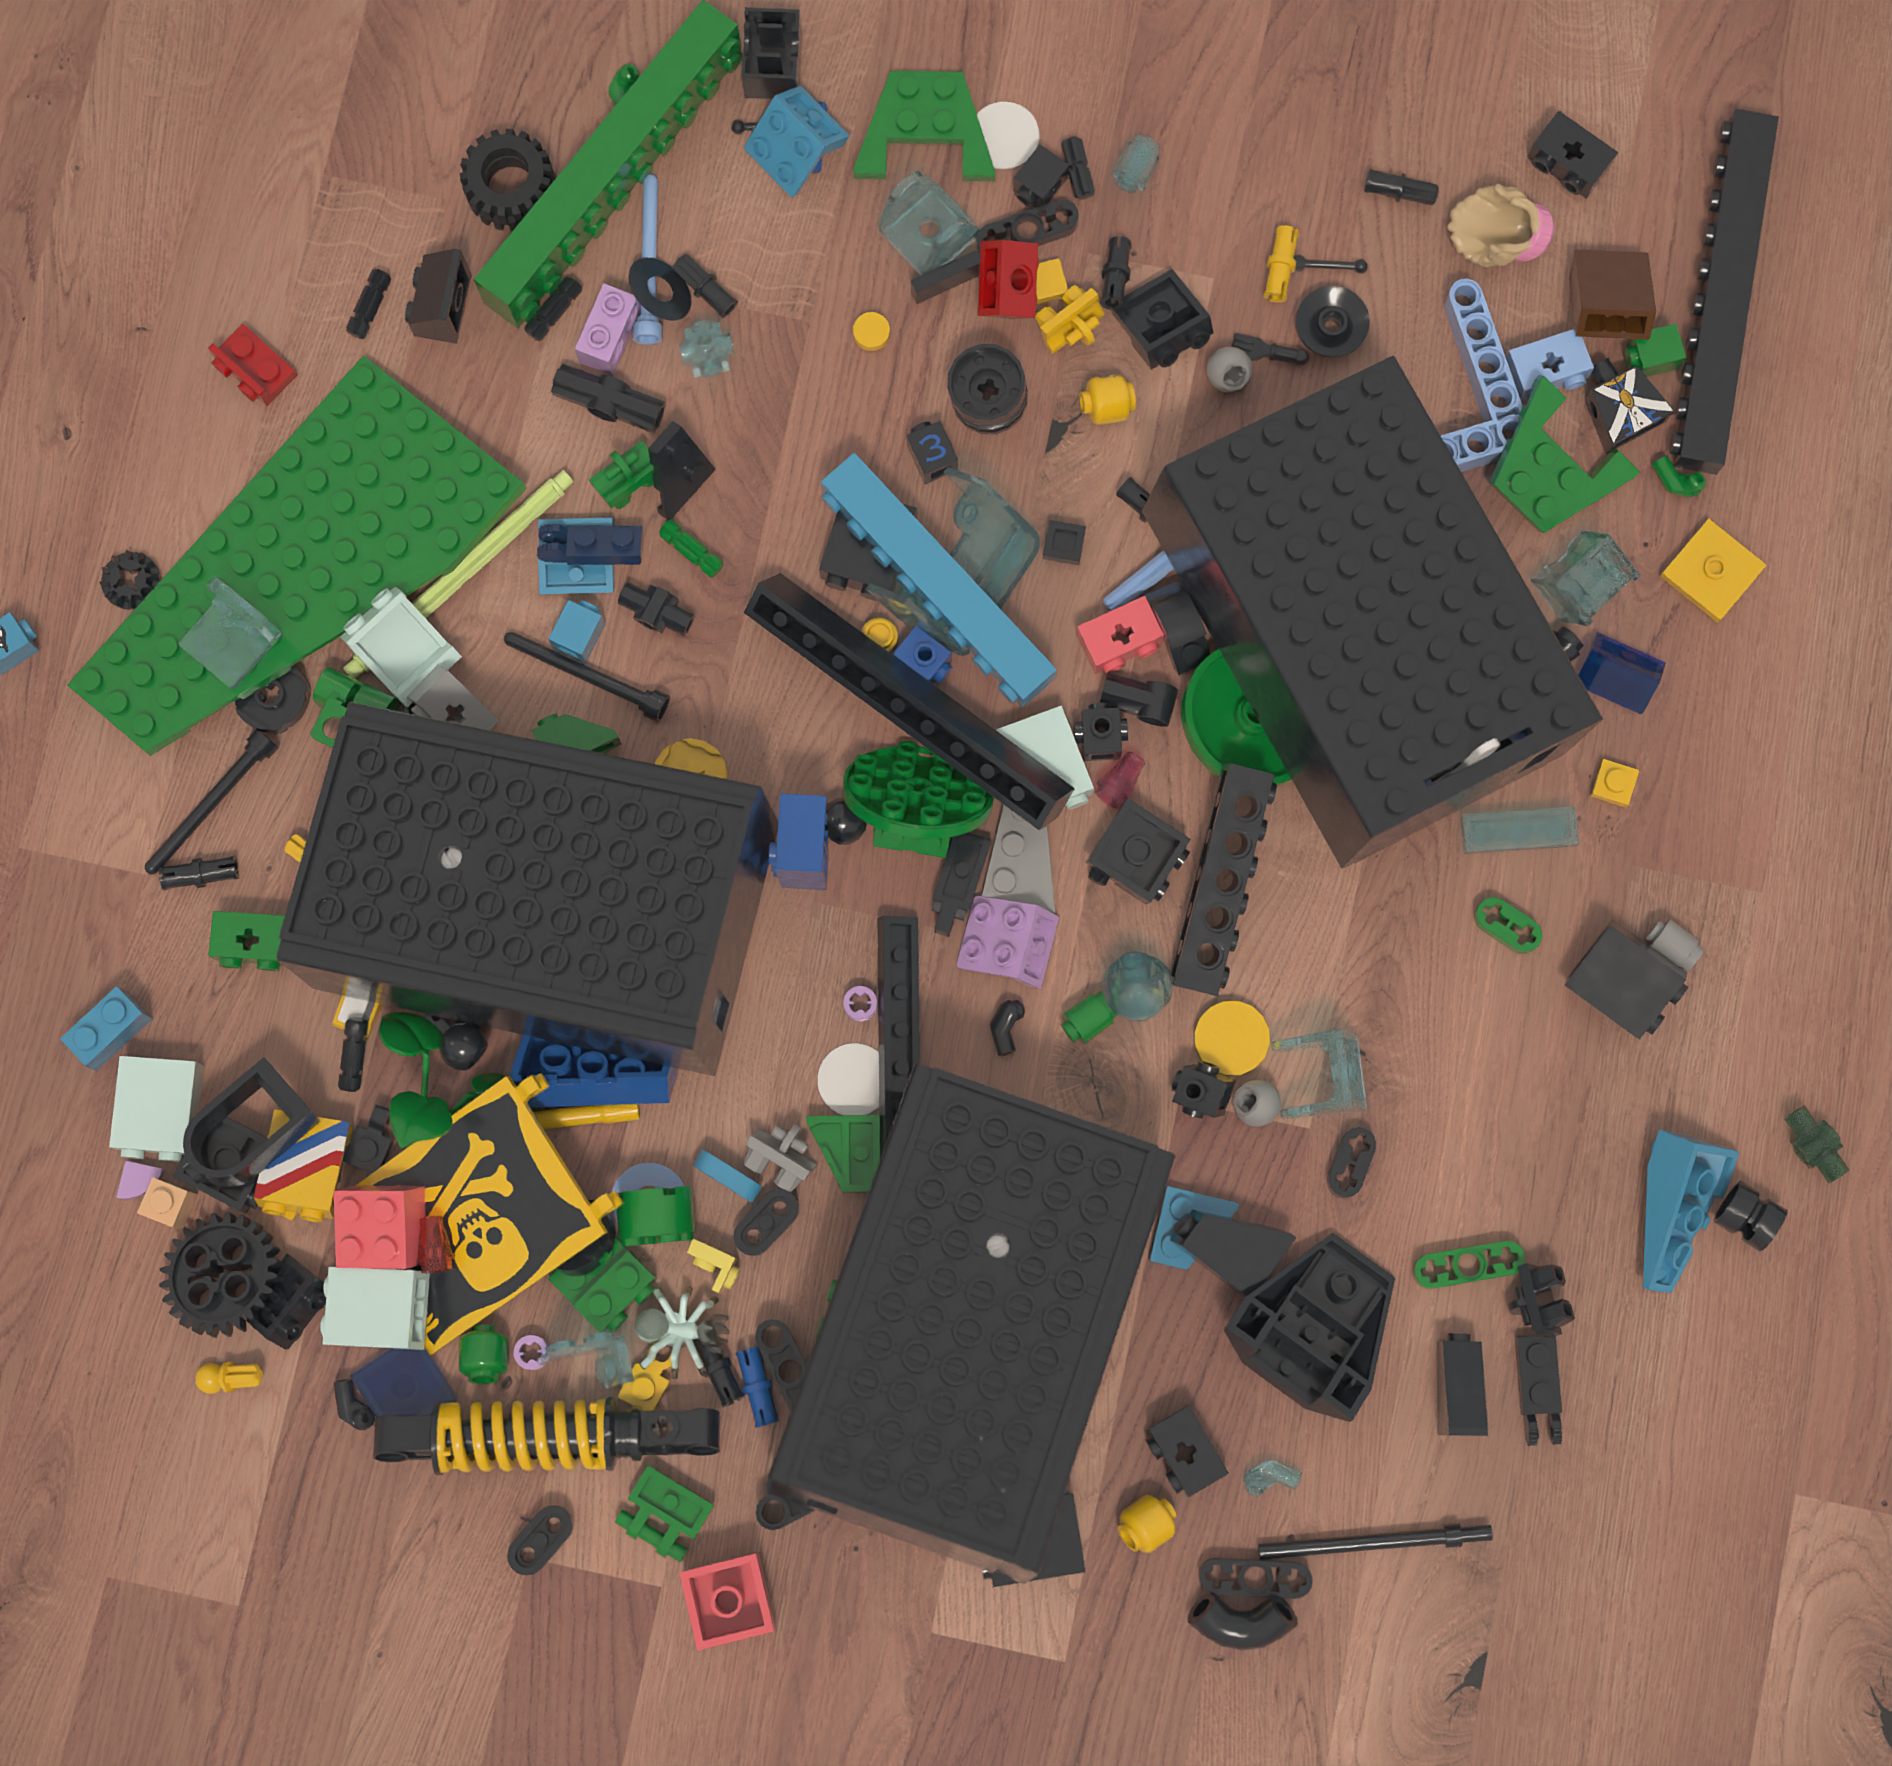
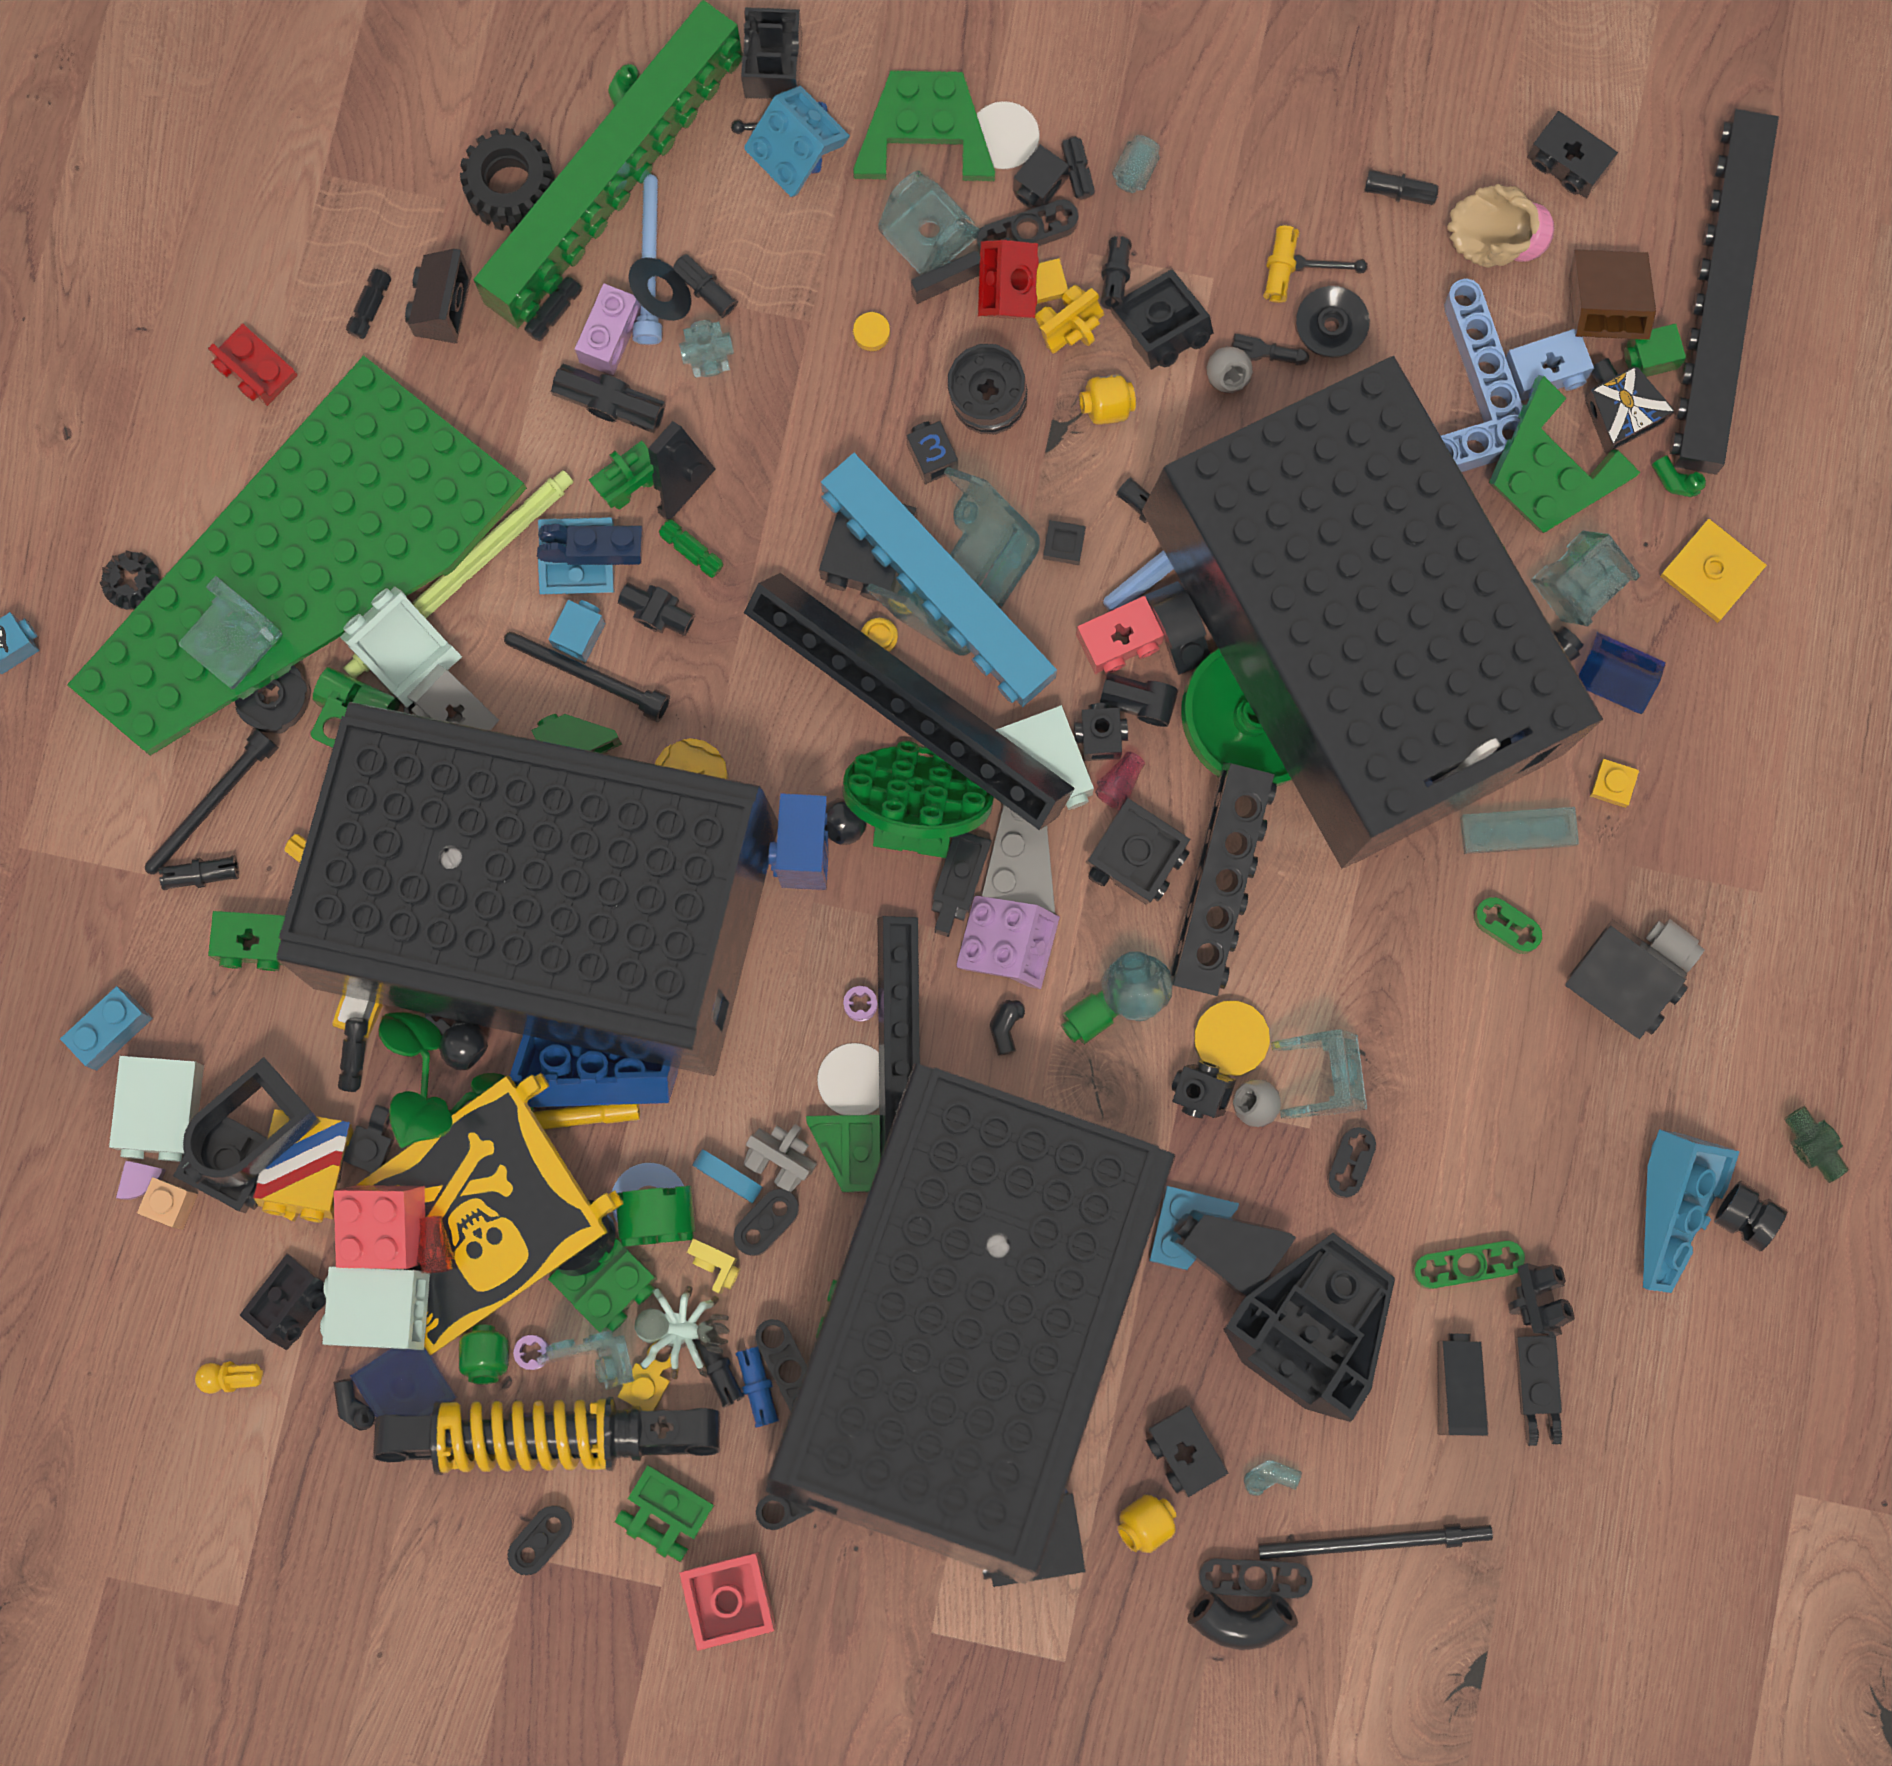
black gear [159,1212,284,1338] -> none
blue brick [893,626,953,685] -> none

